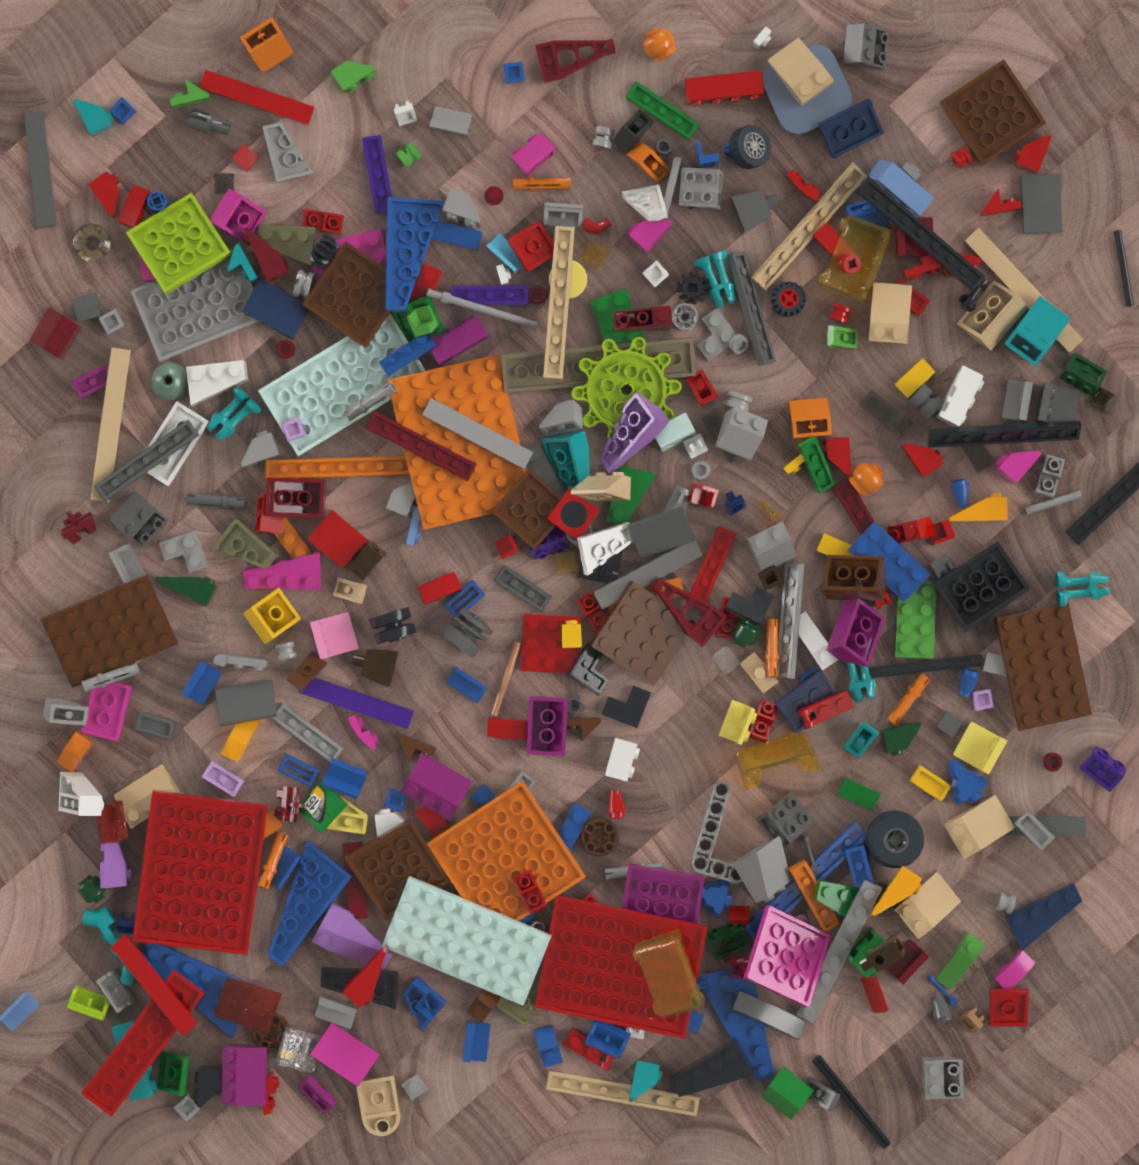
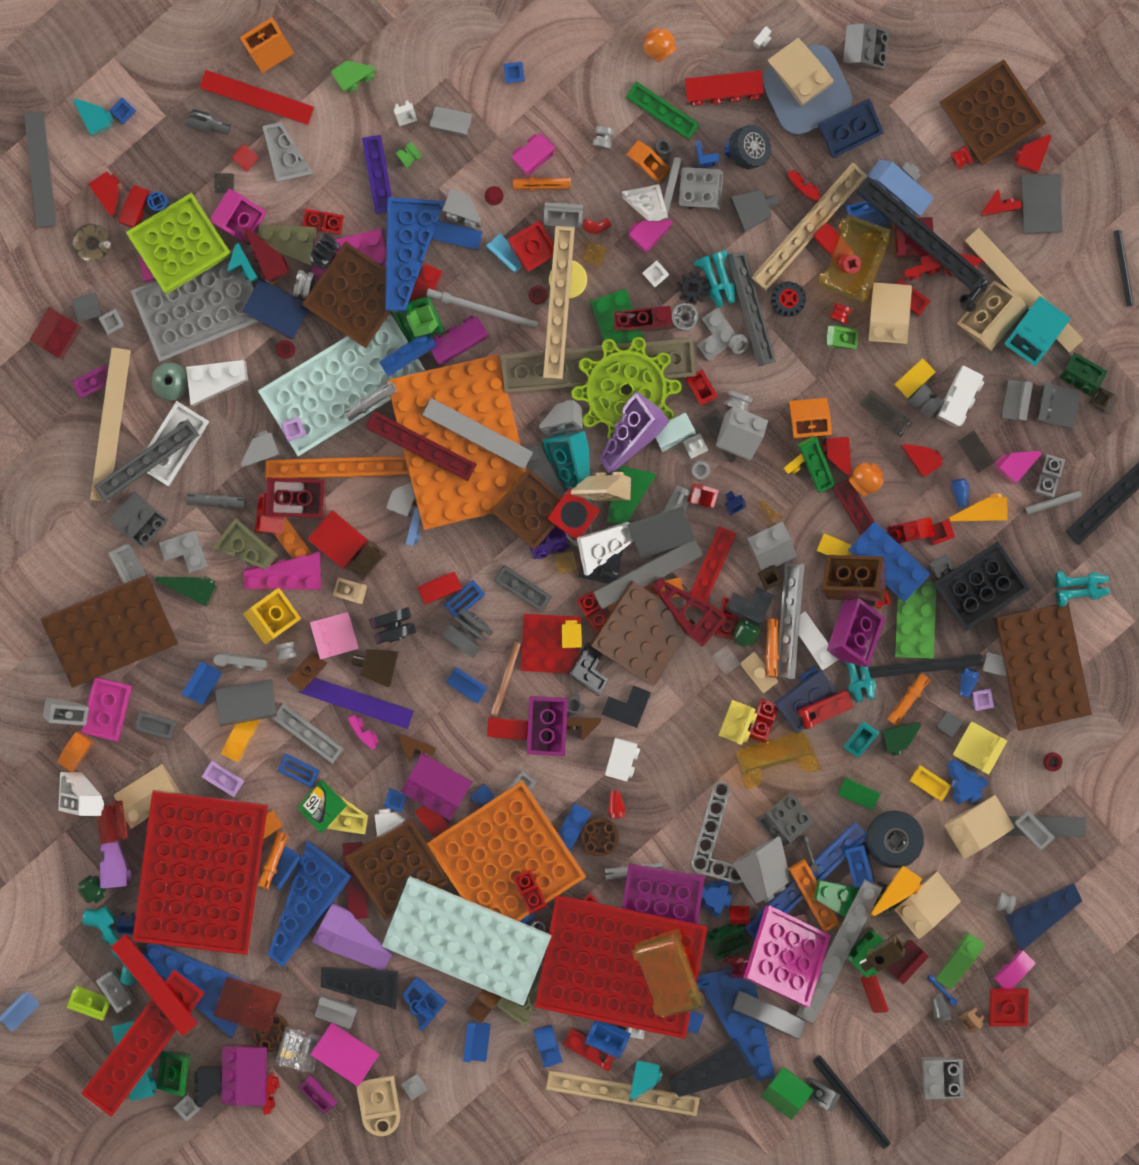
dark red hips [61,511,97,545] -> none
light grey pin [81,662,140,693] -> none
bright green slope [170,79,211,109] -> none
teal piece [206,385,262,441] -> none
dark red hips [274,786,305,822] -> none
blue panel [322,758,368,799] -> none
red slope [343,944,388,1008] -> none
dark purple plate [451,285,528,306] -> none
red panel [494,533,520,559] -> none
white plate [496,264,511,286] -> none
dark red plate [535,38,616,83] -> none
pearl dark grey slope [612,109,654,153] -> none
black tile [927,421,1082,448] -> none
dark purple bracket [1080,746,1126,792] -> none

